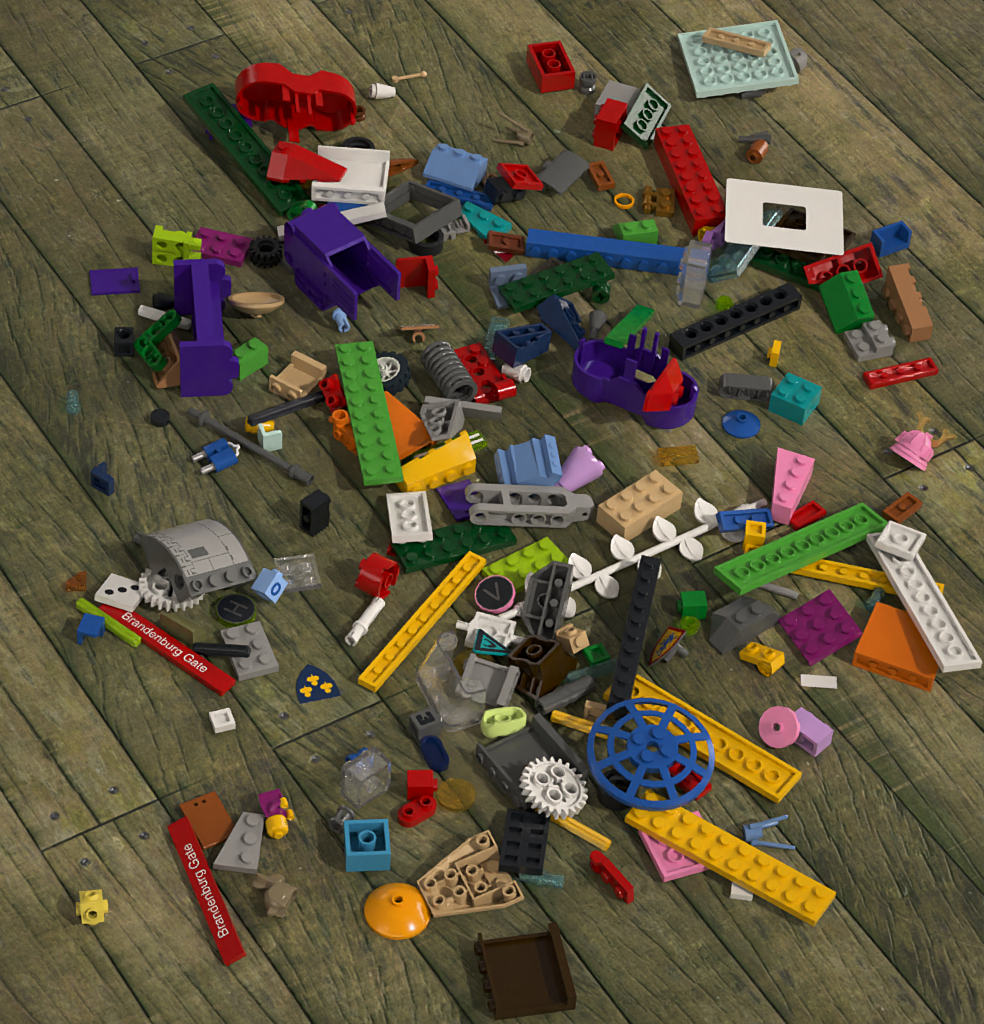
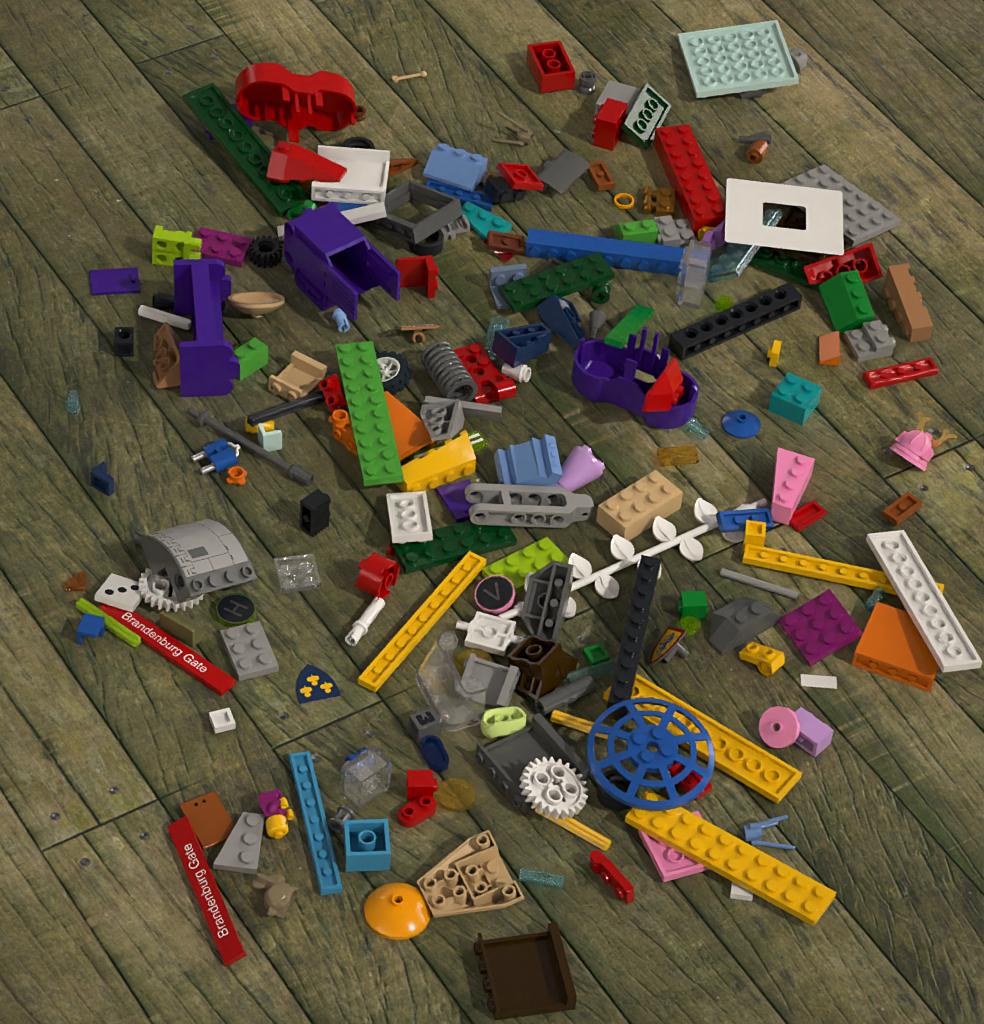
light yellow brick [75,889,108,925] -> none
green beam [134,310,182,372] -> none
black tile [150,409,170,427] -> none
black axle [192,642,251,658] -> none
light blue brick [251,568,288,603] -> none
white cone [369,82,396,100] -> none
piece [472,629,512,658] -> none
black plate [498,809,551,876] -> none
tan brick [554,623,590,654] -> none
tan tile [583,700,607,724] -> none
tan plate [702,27,771,58] -> none
bright green plate [713,502,888,595] -> none
dark grey beam [719,373,774,402] -> none
blue panel [870,221,912,258] -> none
white plate [874,520,927,561] -> none
none -> orange plate [226,466,247,485]
none -> dark azure tile [289,751,343,896]
none -> light grey plate [653,215,698,248]
none -> clear light blue pin [685,418,711,440]
none -> light grey plate [779,164,901,247]
none -> orange slope [819,331,840,366]

